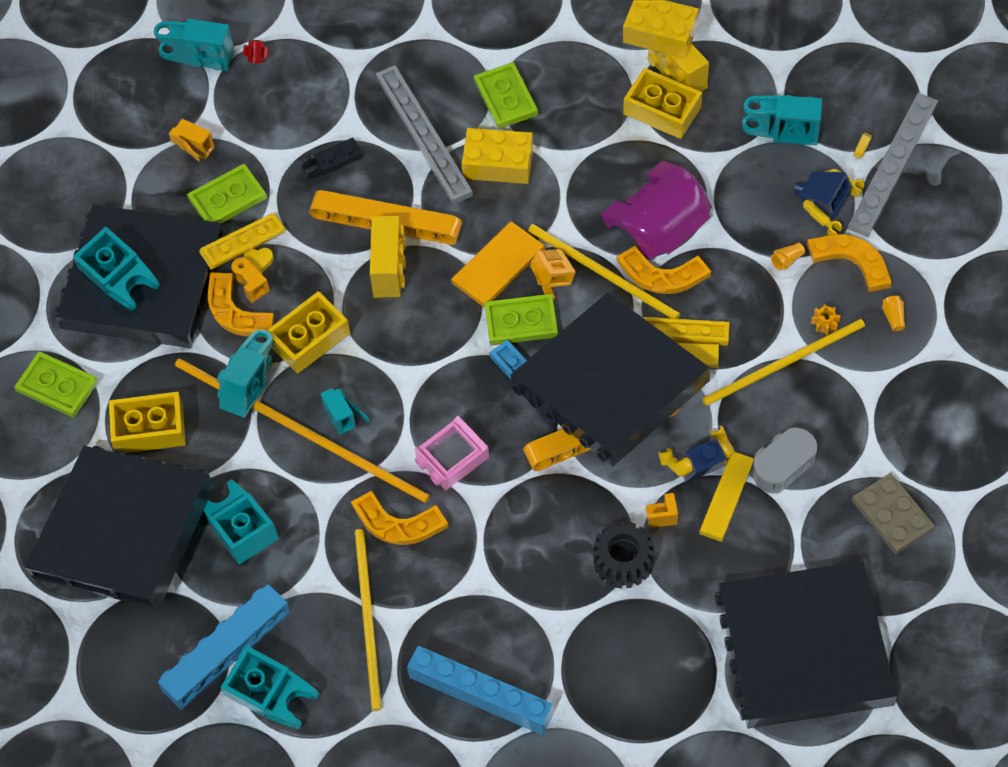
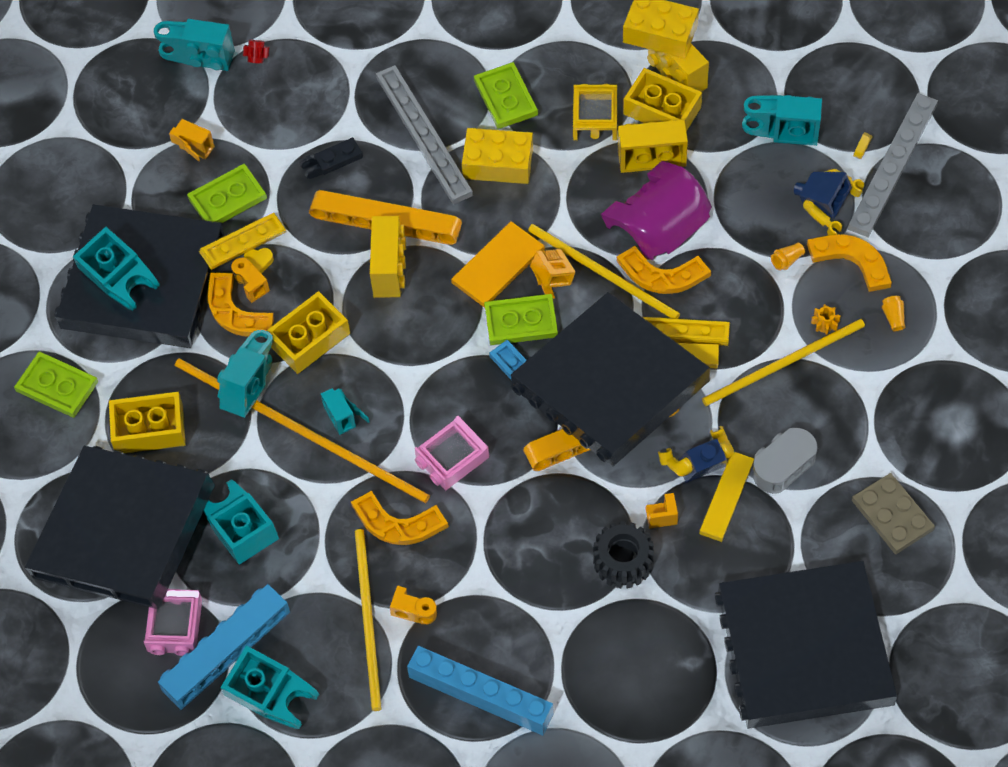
none -> bright pink window [144,589,202,656]
none -> light orange leg [390,586,437,625]
none -> yellow window [573,84,617,140]
none -> yellow brick [618,120,688,173]

